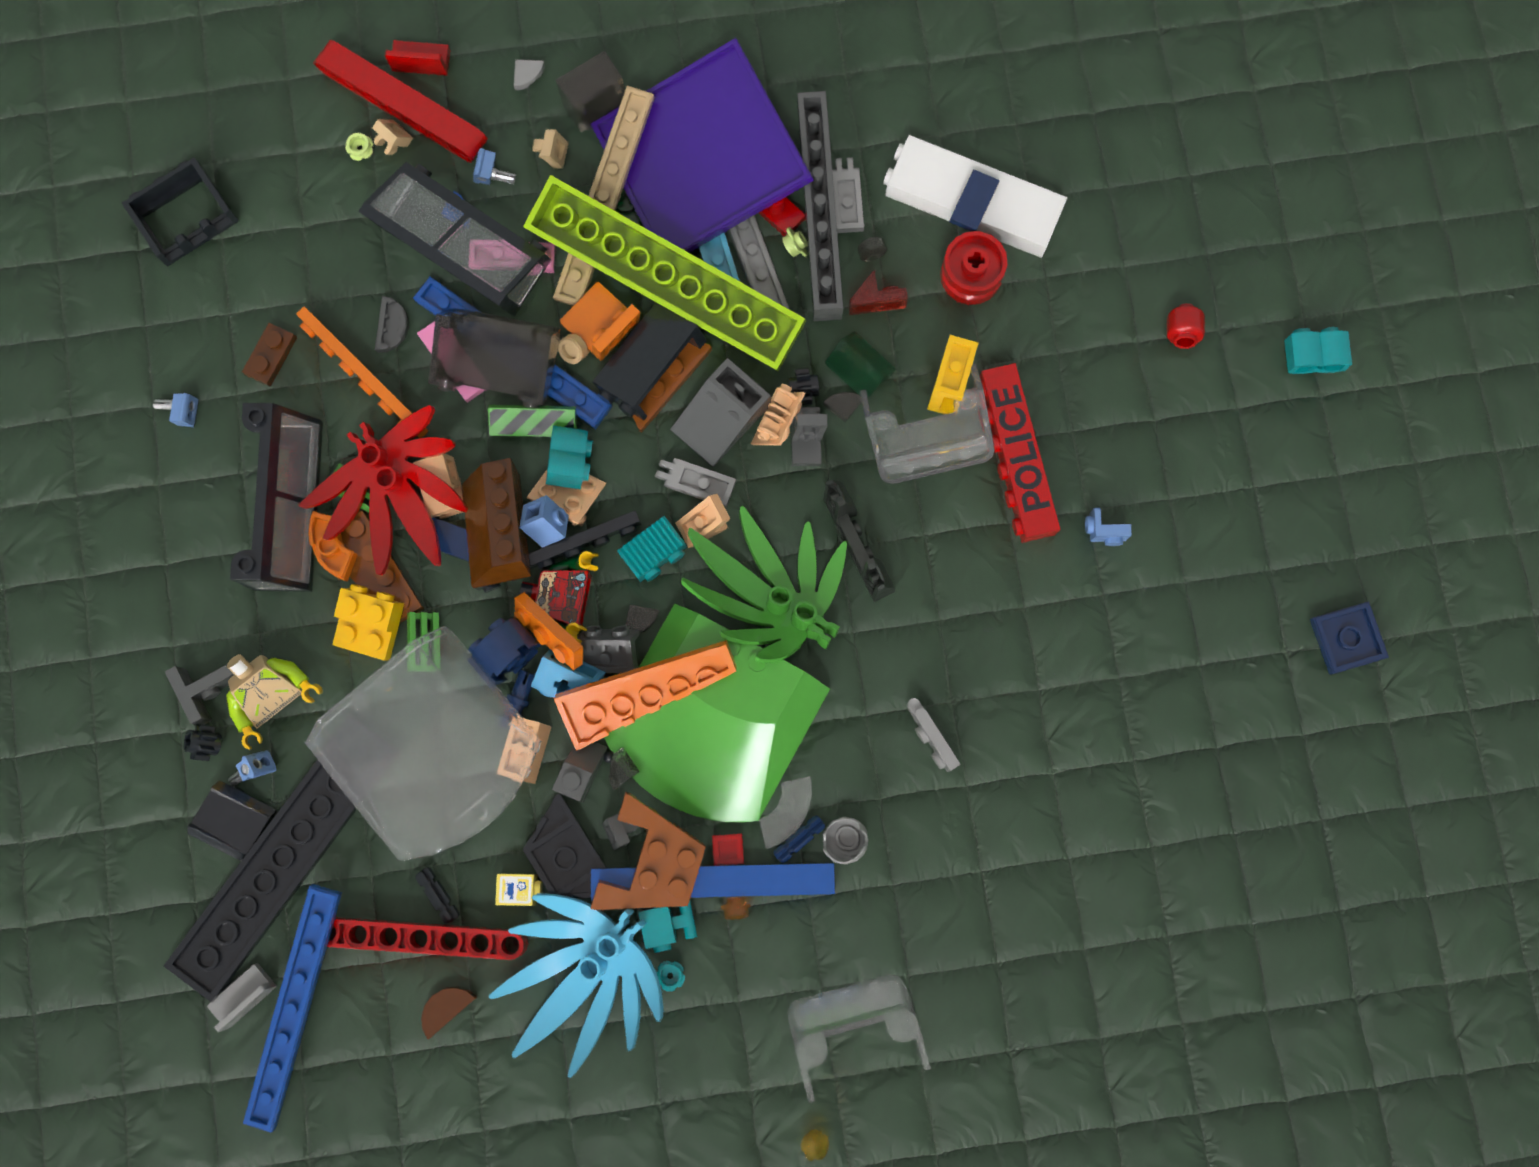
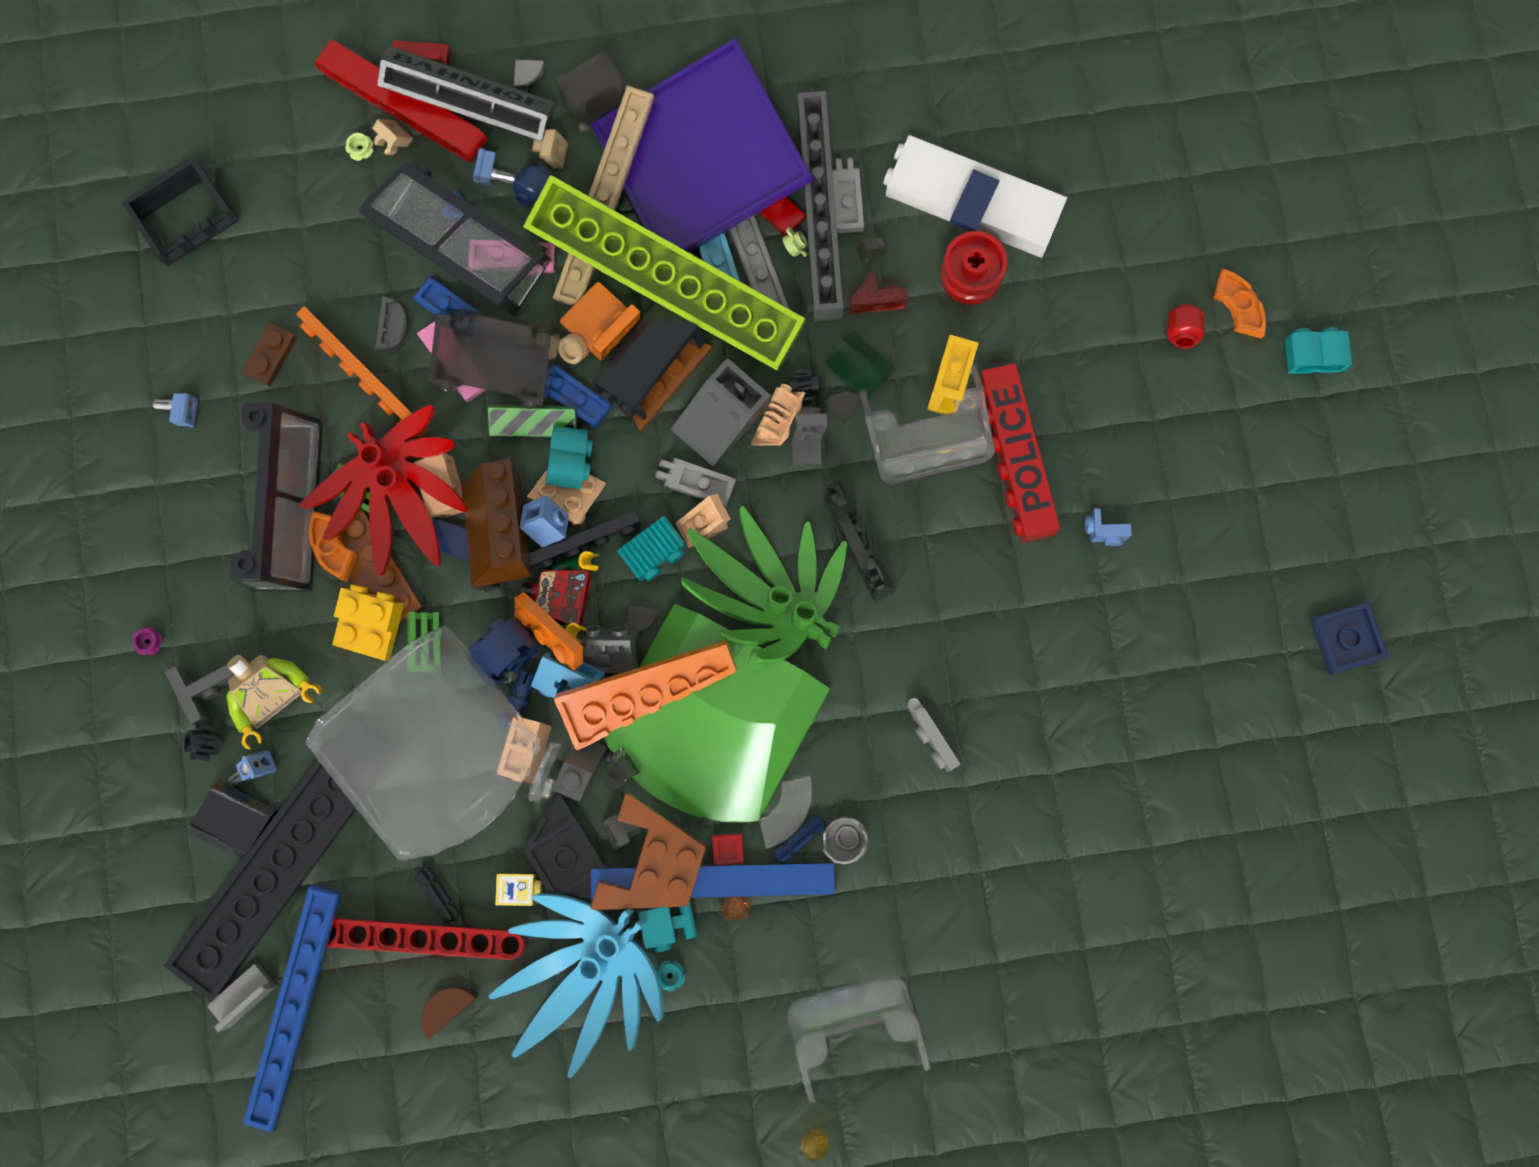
none -> magenta plate [132,627,163,655]
none -> dark grey brick [377,47,555,141]
none -> dark blue head [512,164,552,207]
none -> clear wing [528,741,561,803]
none -> orange tile [1213,268,1266,339]

